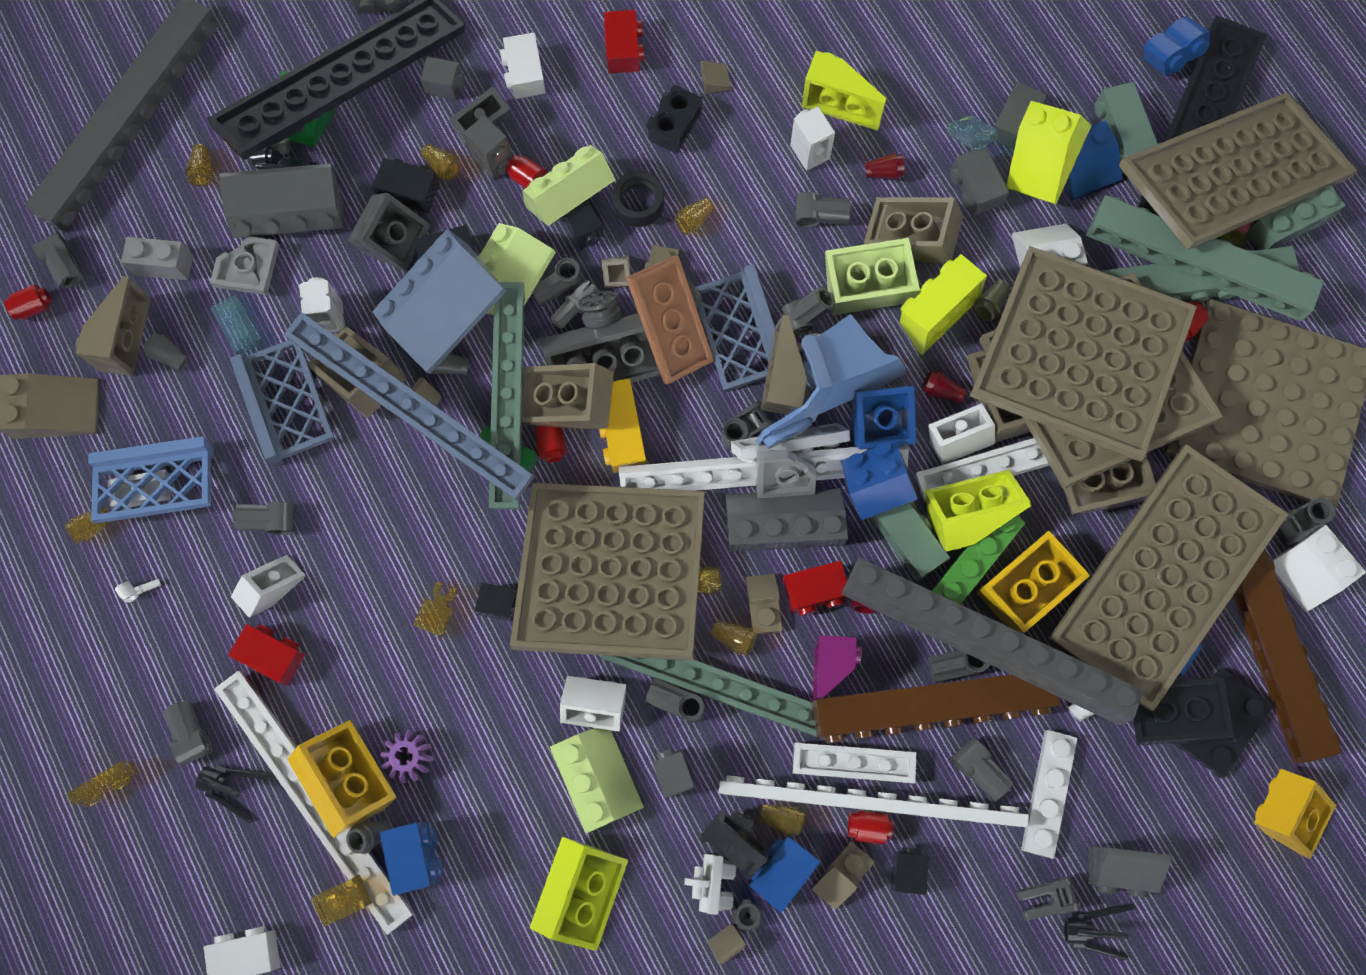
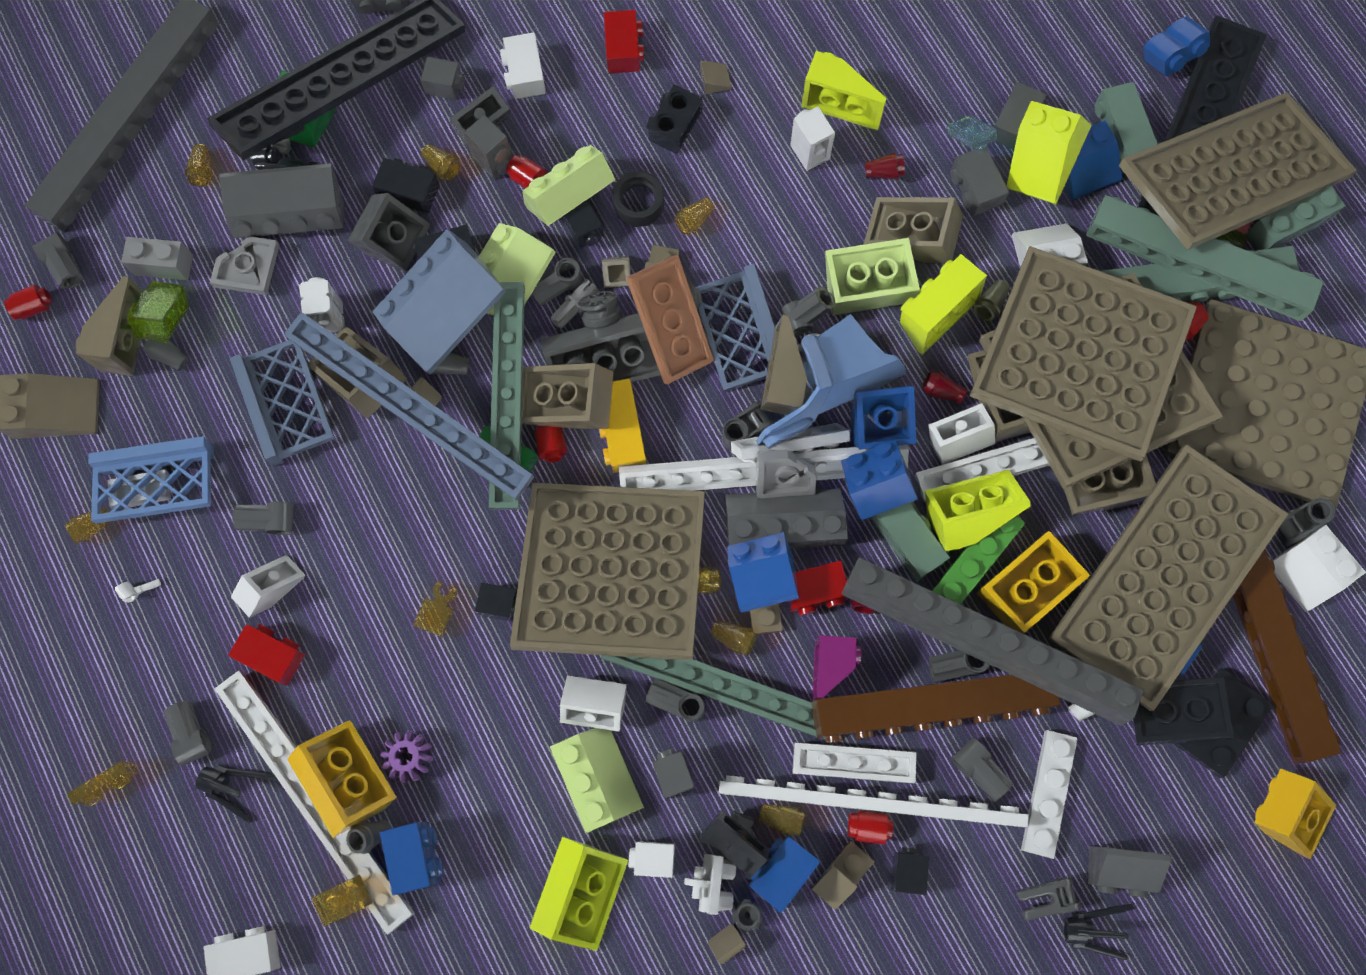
clear light blue plate [210,295,263,355] -> none
dark grey piece [795,192,851,228] -> none
none -> clear neon green brick [127,280,189,342]
none -> white brick [629,841,675,878]
none -> blue slope [727,532,799,613]

